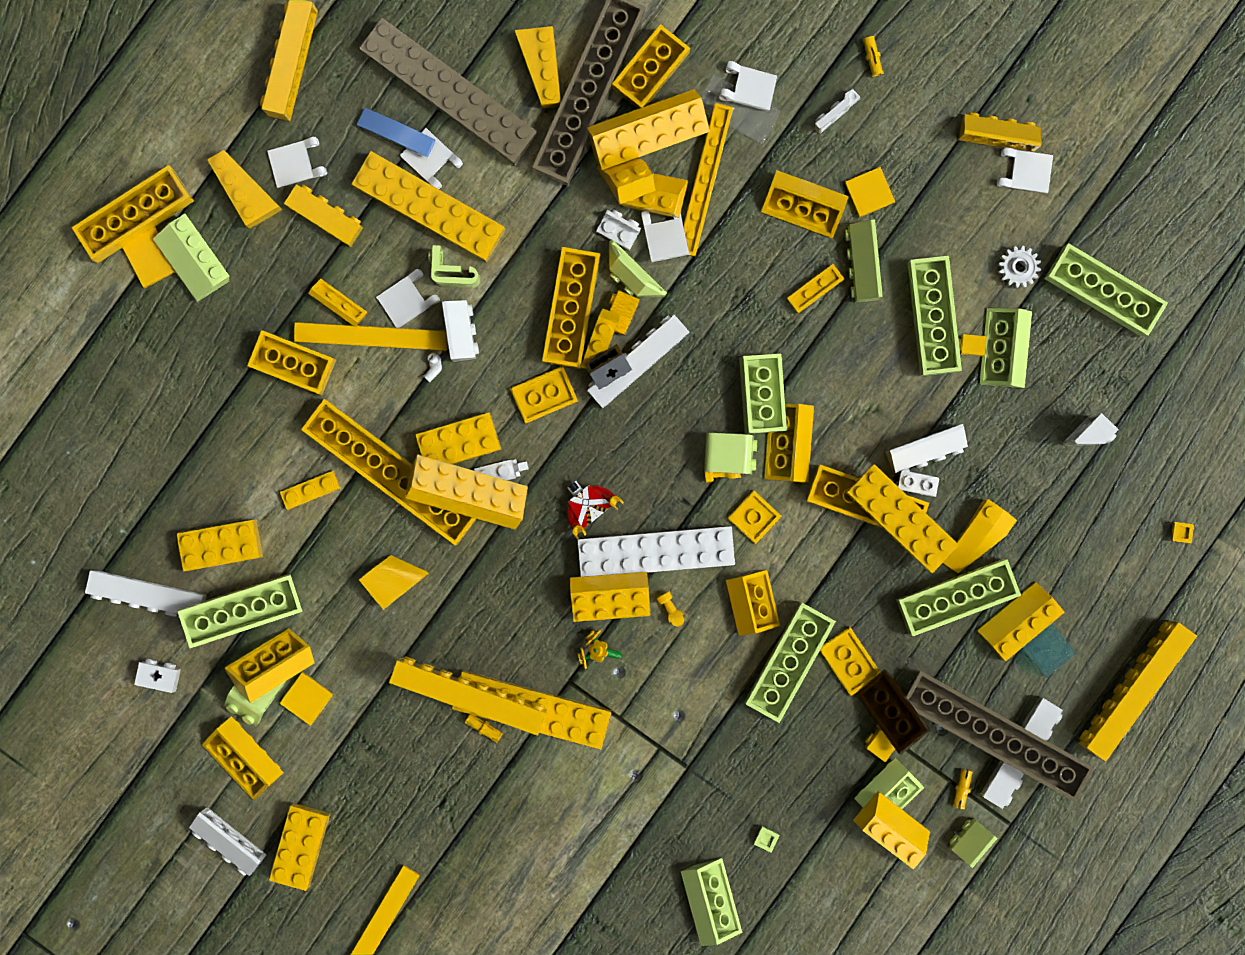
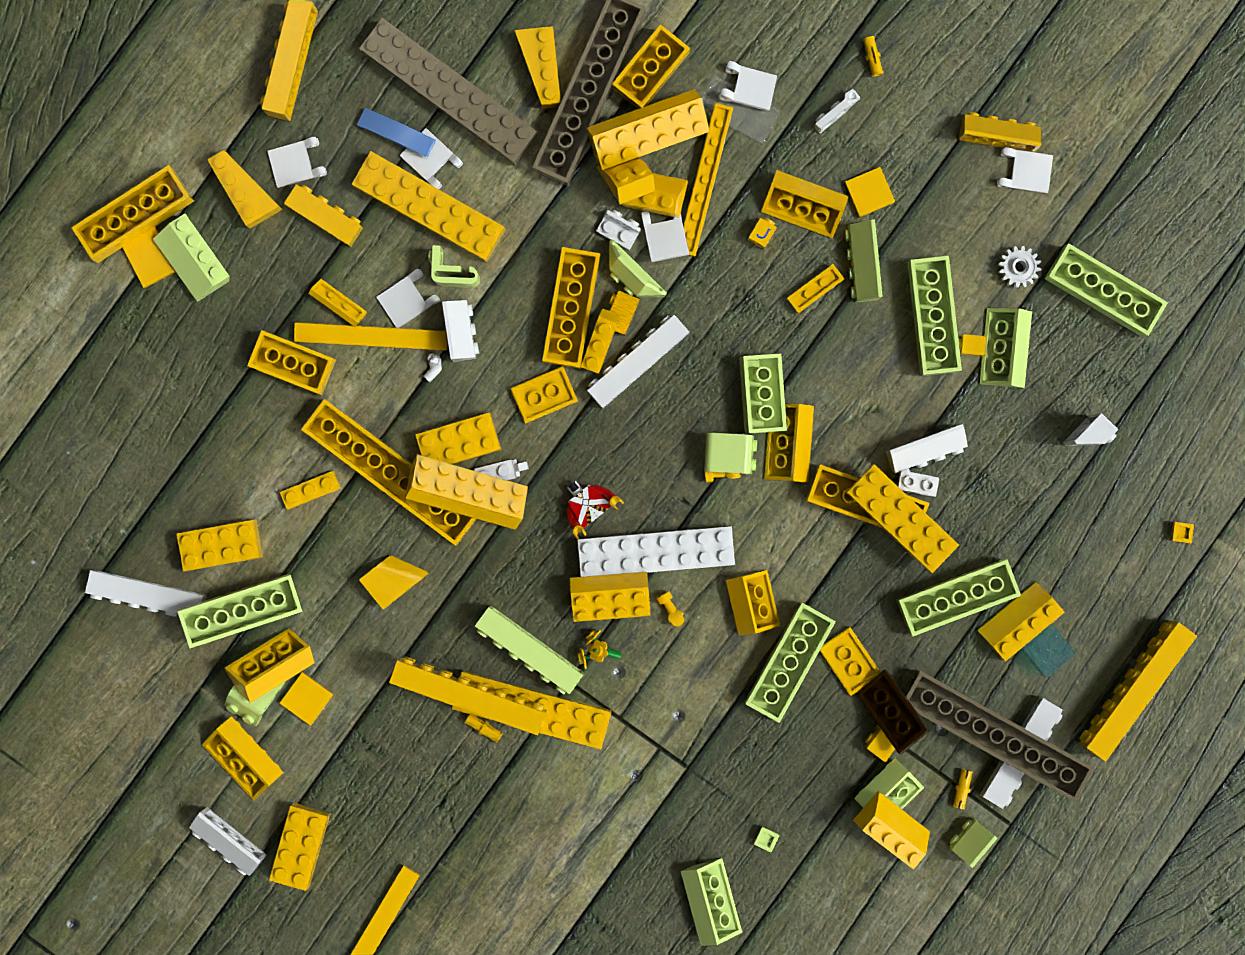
white brick [134,659,181,693] -> none
black brick [584,344,632,390] -> none
yellow tile [728,490,782,544] -> none
yellow wedge [943,499,1016,573] -> none
none -> yellowish green brick [475,606,584,694]
none -> yellow brick [748,218,777,249]

